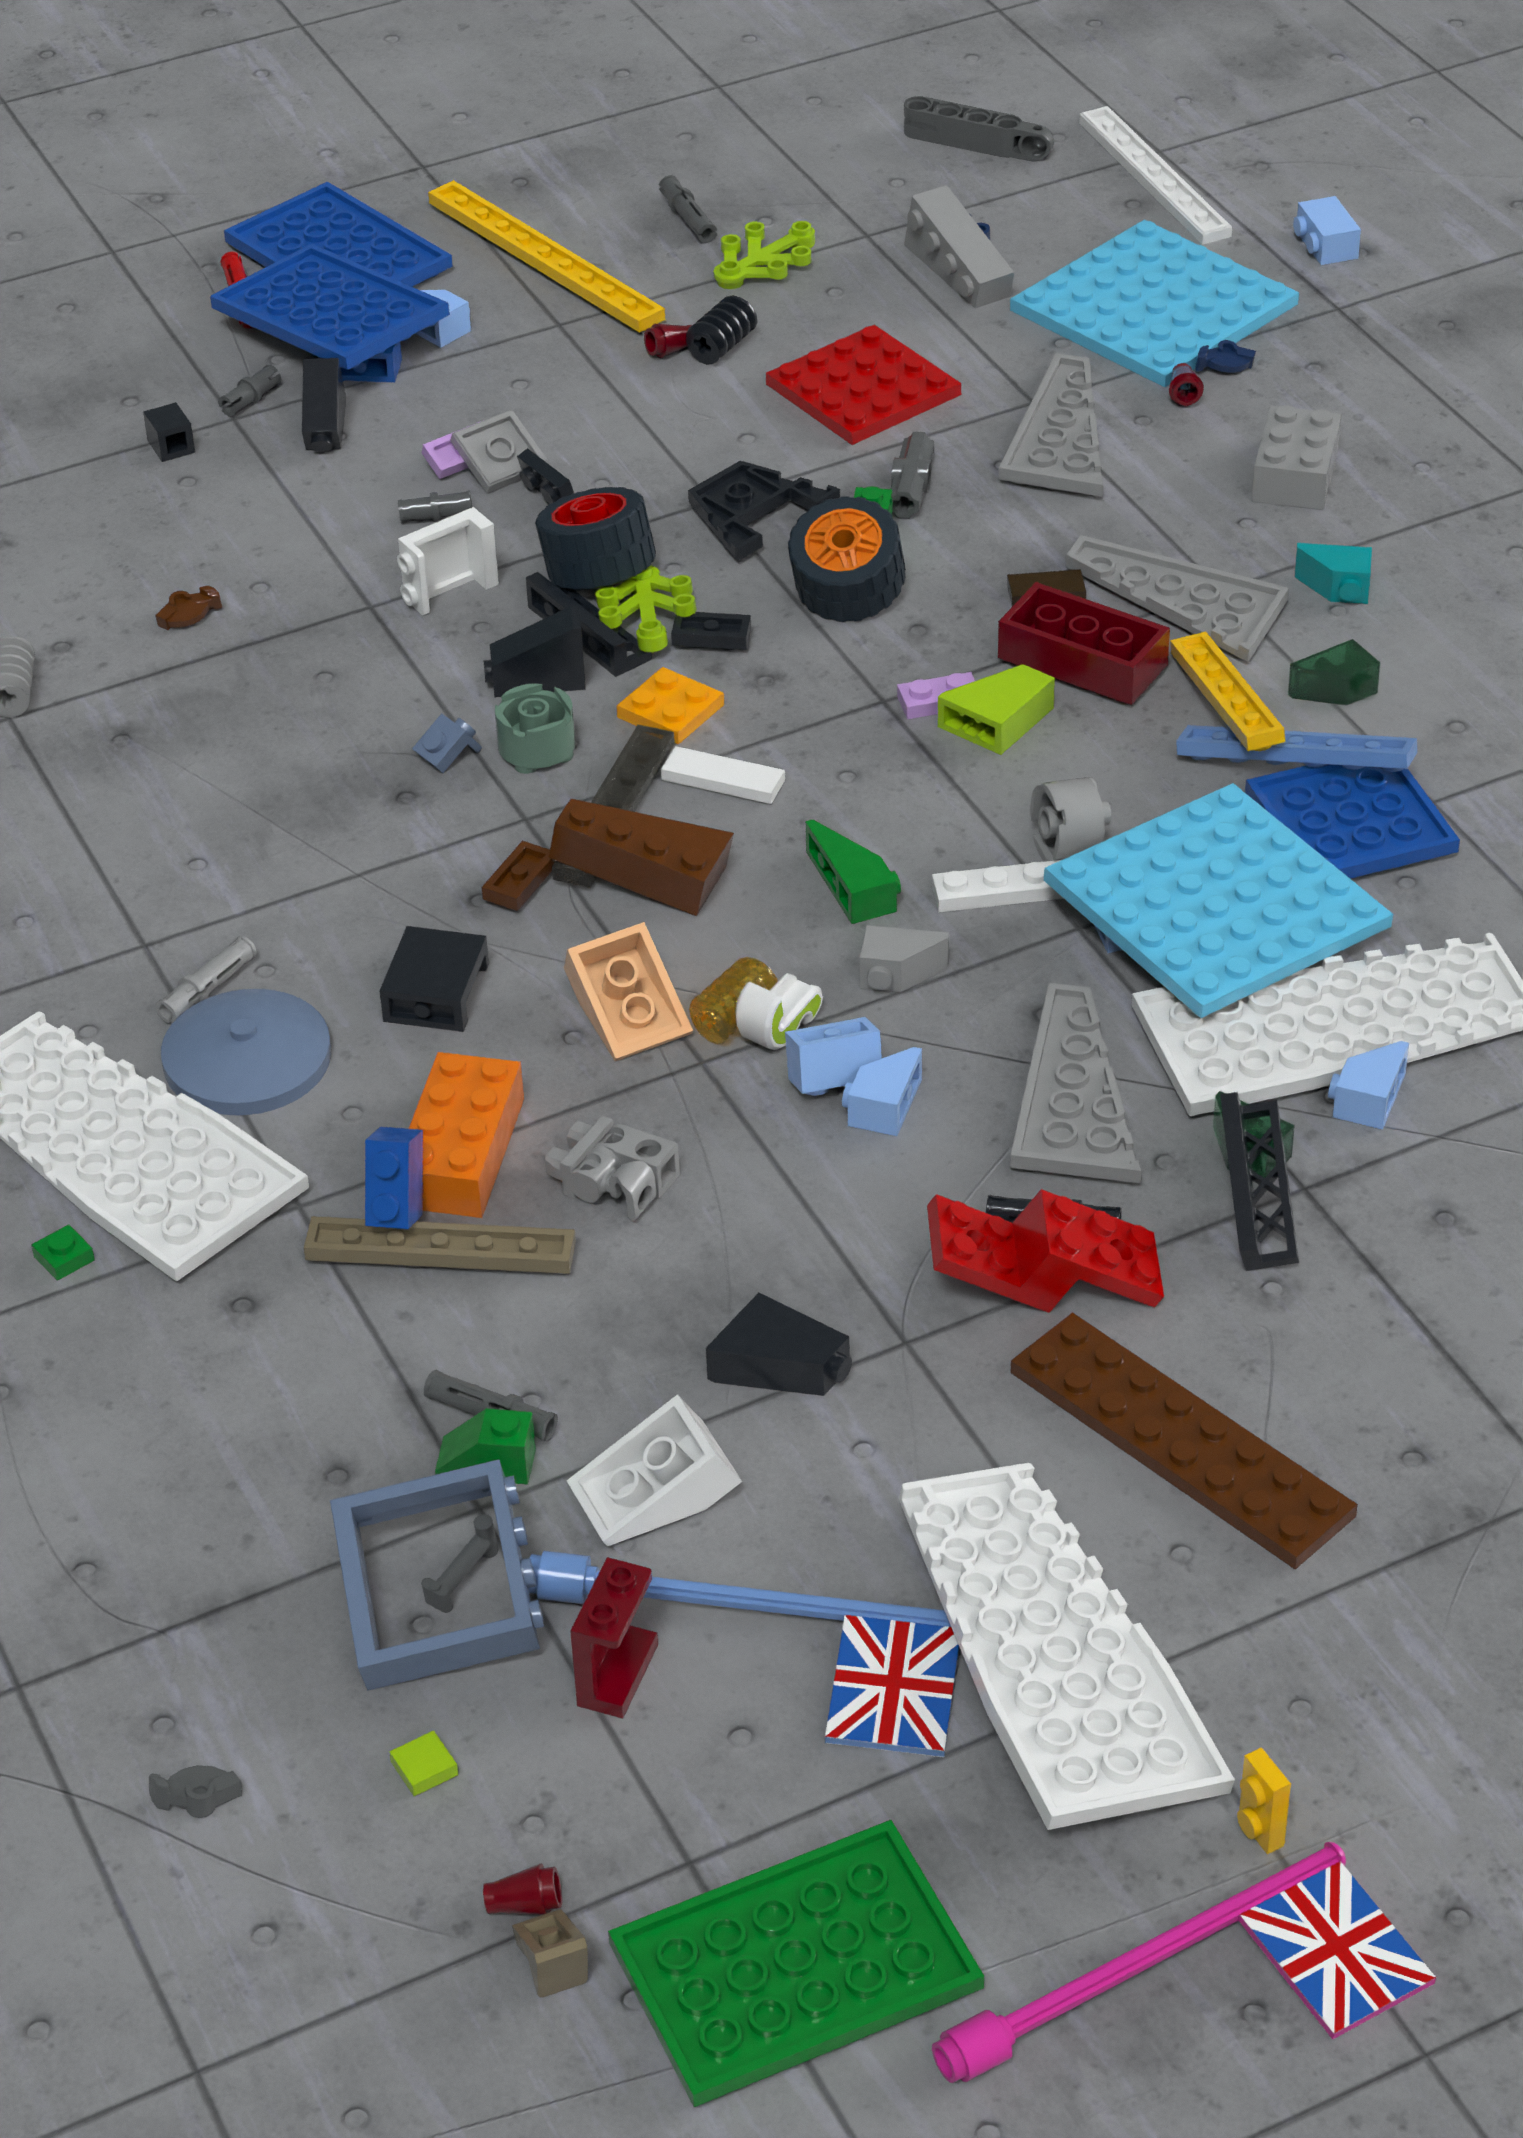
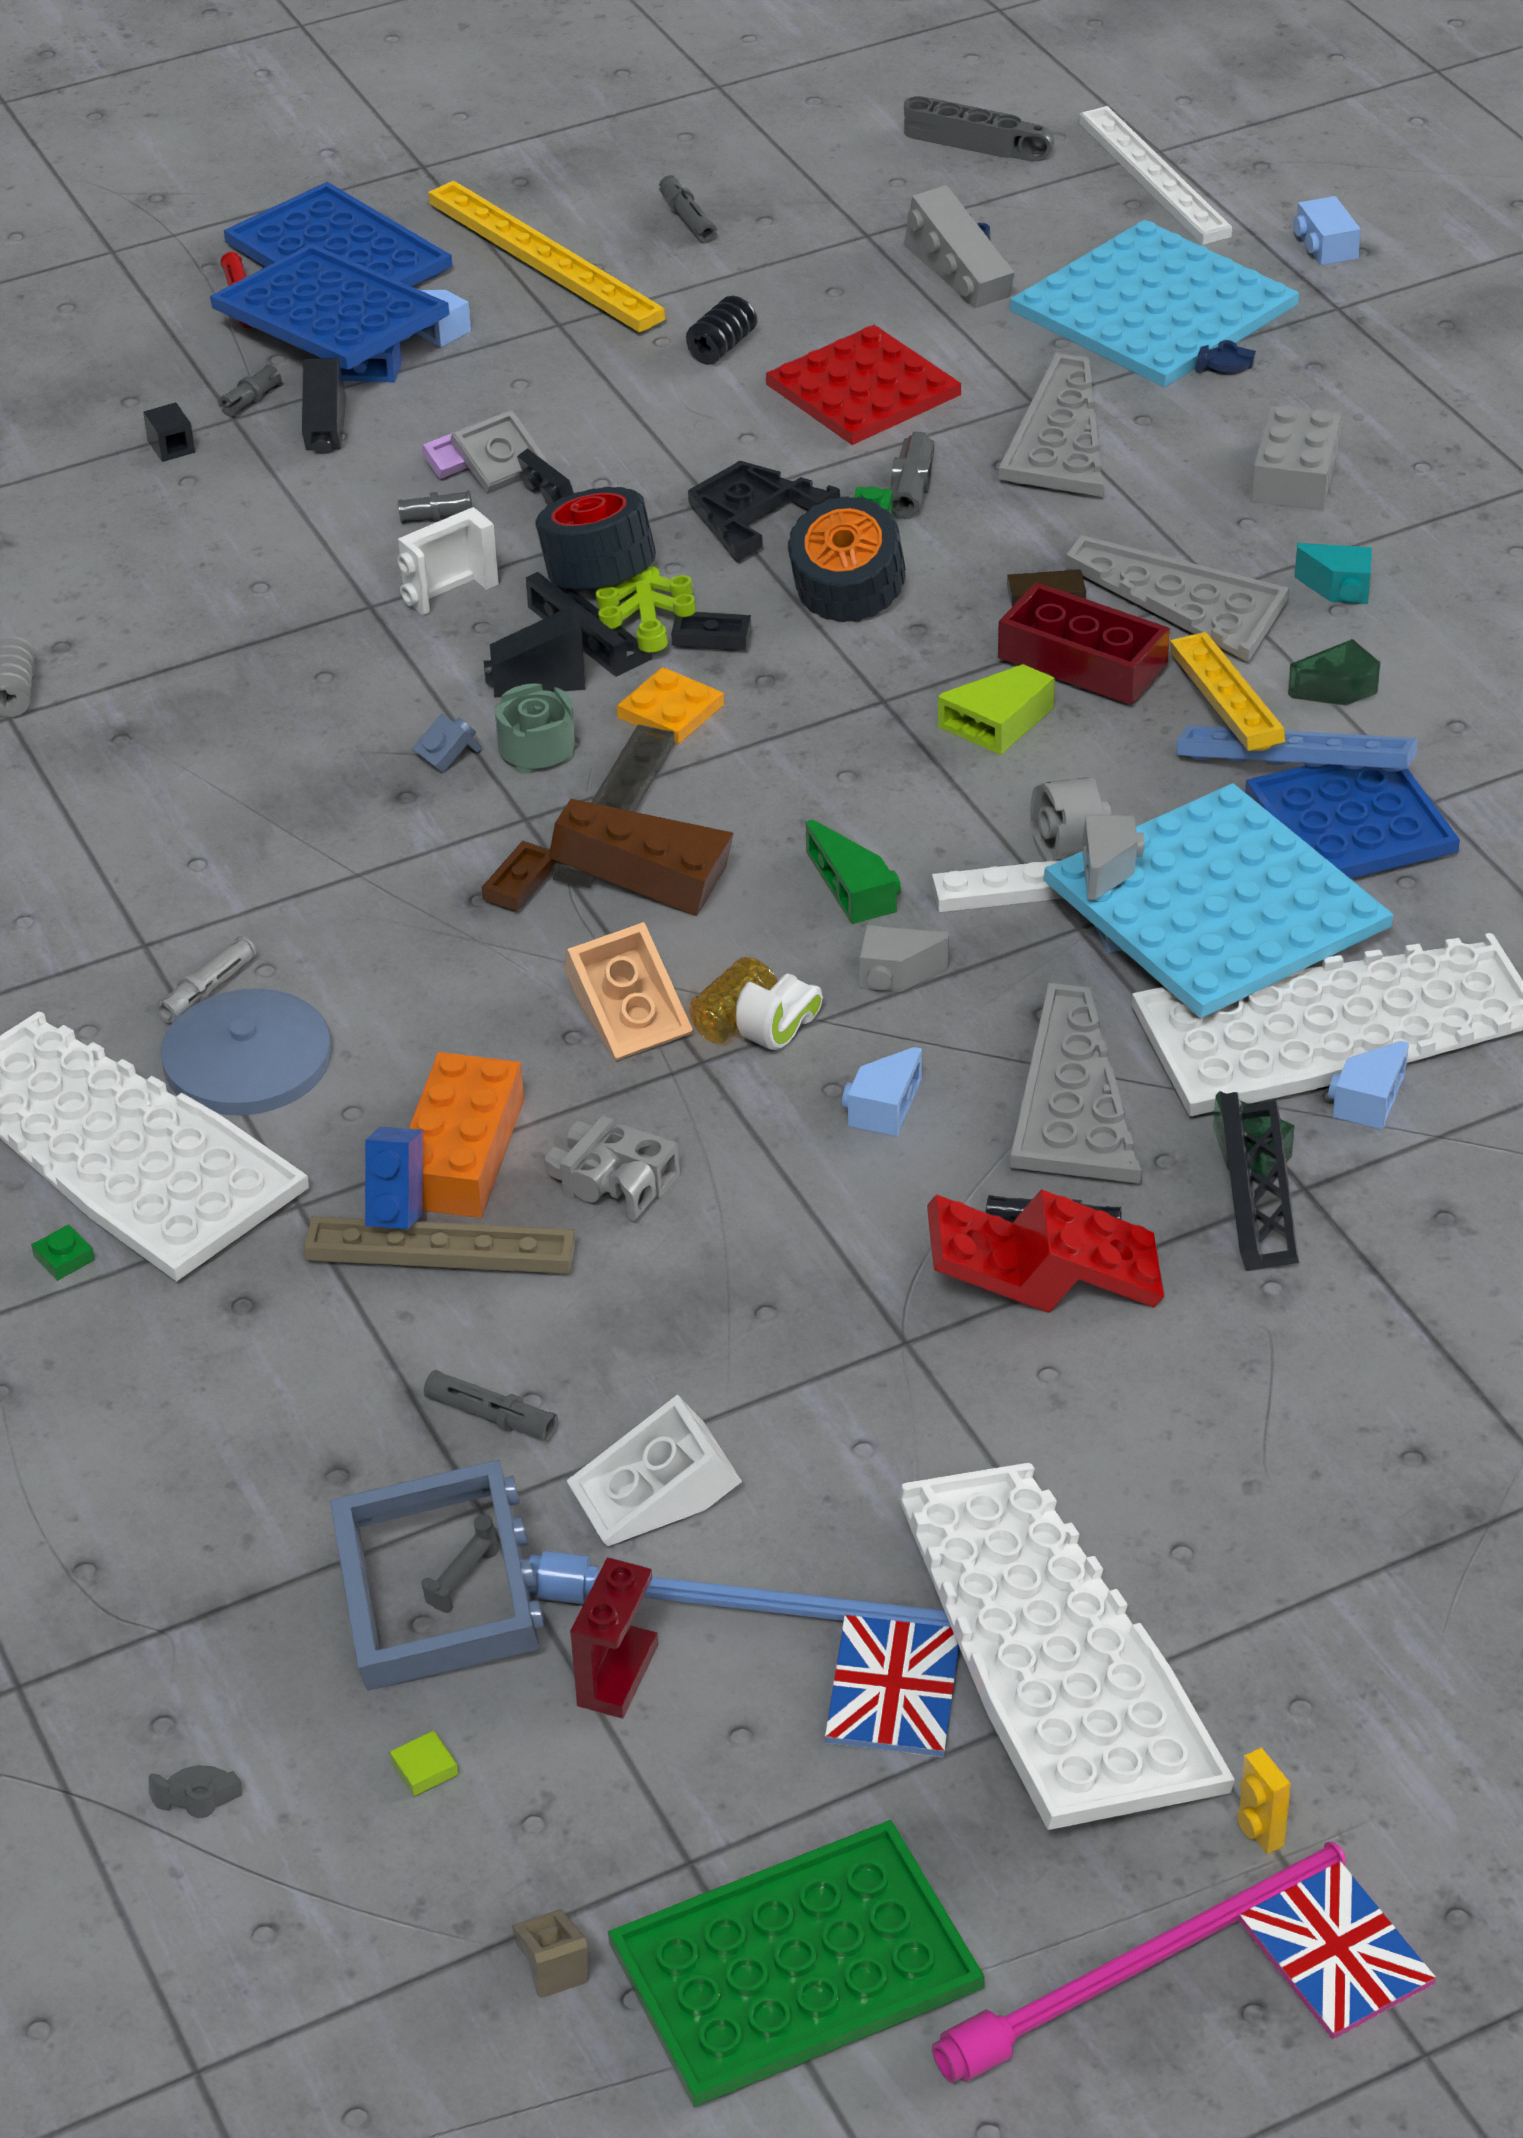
reddish brown piece [155,585,222,630] -> none
black panel [379,926,489,1032] -> none
green slope [435,1408,536,1485] -> none
dark red cone [483,1863,562,1915] -> none
dark red cone [644,323,692,358] -> none
white tile [661,746,785,804] -> none
black slope [706,1292,852,1396] -> none
lime plant [713,221,815,289] -> none
light blue brick [785,1017,882,1096] -> none
lavender plate [897,672,975,719] -> none
reddish brown plate [1011,1312,1358,1570] -> none
dark red cone [1169,363,1204,406] -> none
none -> light grey slope [1082,815,1144,900]

